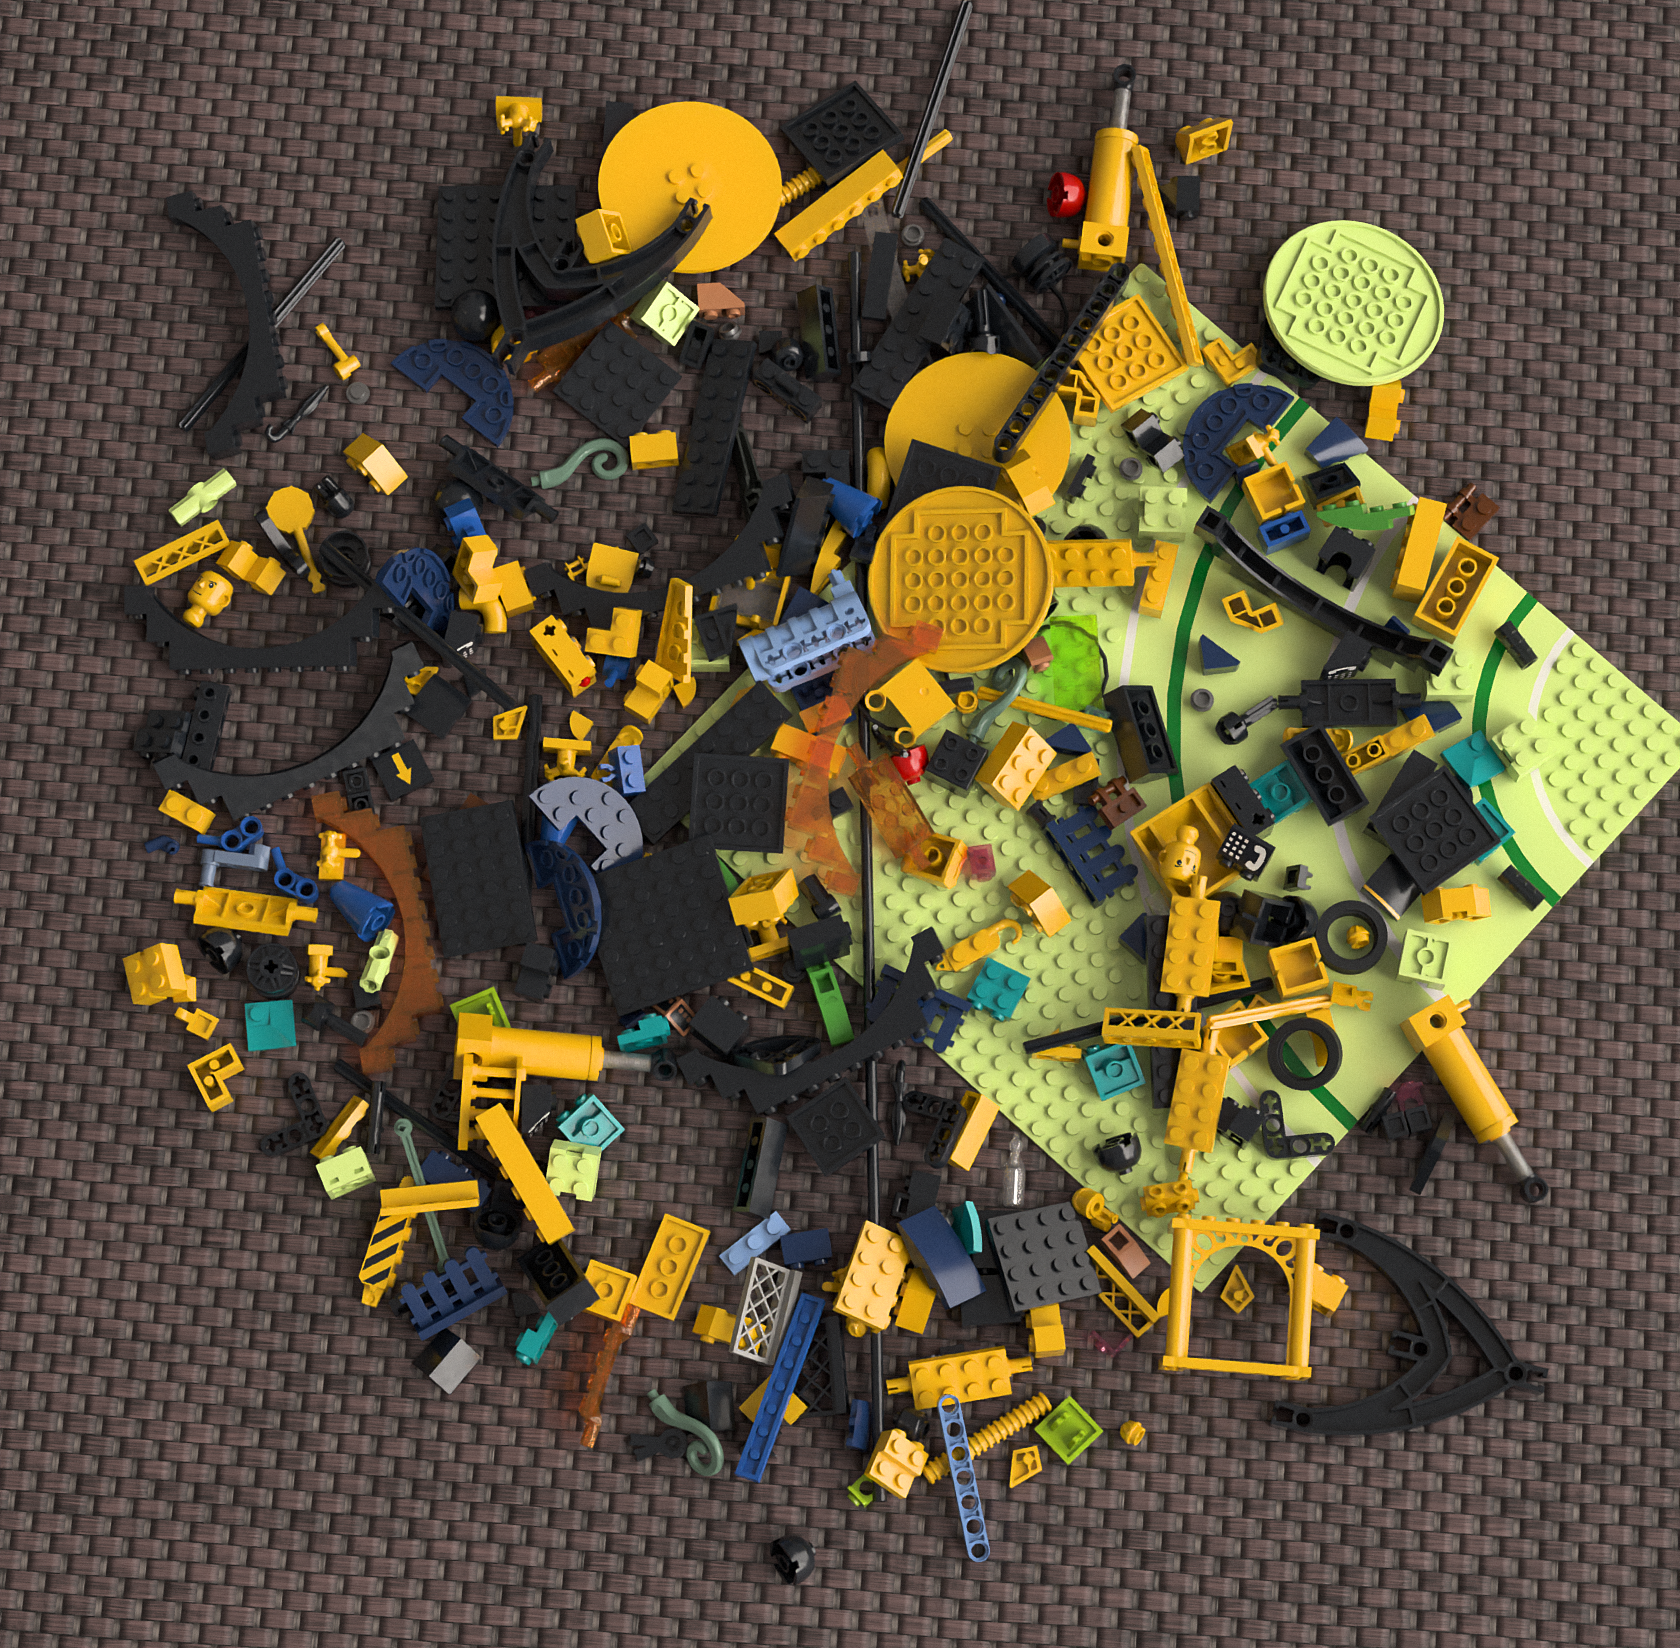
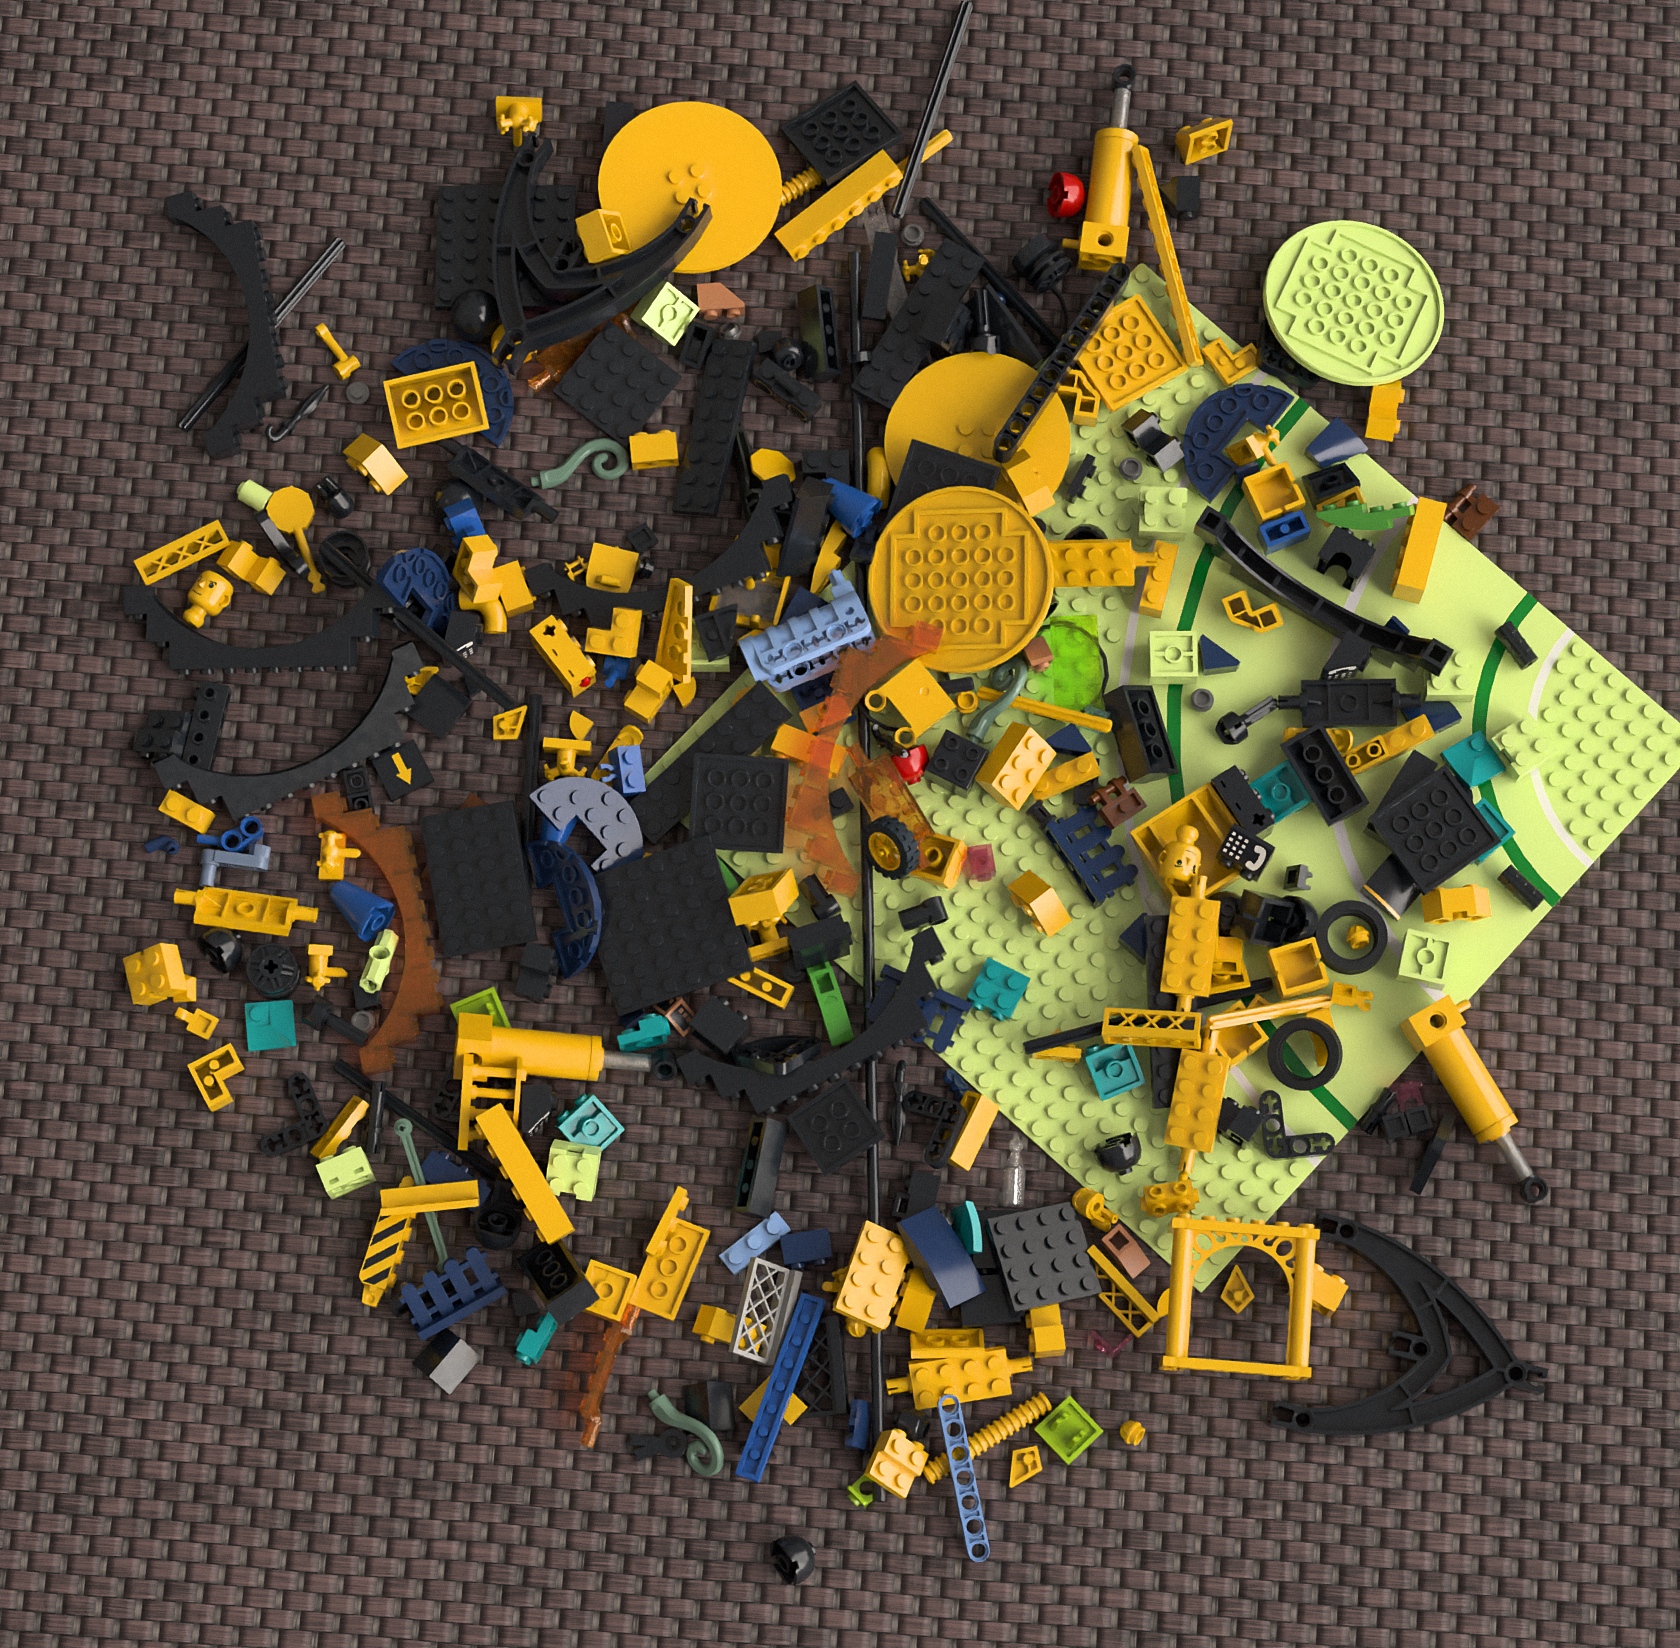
yellowish green piece [168,468,236,527] -> none
blue beam [270,847,319,904] -> none
yellow plate [936,918,1022,973] -> none
yellow brick [1411,536,1499,645] -> none
none -> yellowish green brick [237,480,273,512]
none -> yellow slope [383,361,489,449]
none -> yellow plate [645,1186,689,1259]
none -> yellow piece [750,448,796,482]
none -> black wheel [861,815,920,880]
none -> black piece [898,896,949,932]
none -> yellow tile [910,1328,985,1359]
none -> dark blue piece [942,1069,972,1100]
none -> yellowish green piece [1148,631,1198,684]

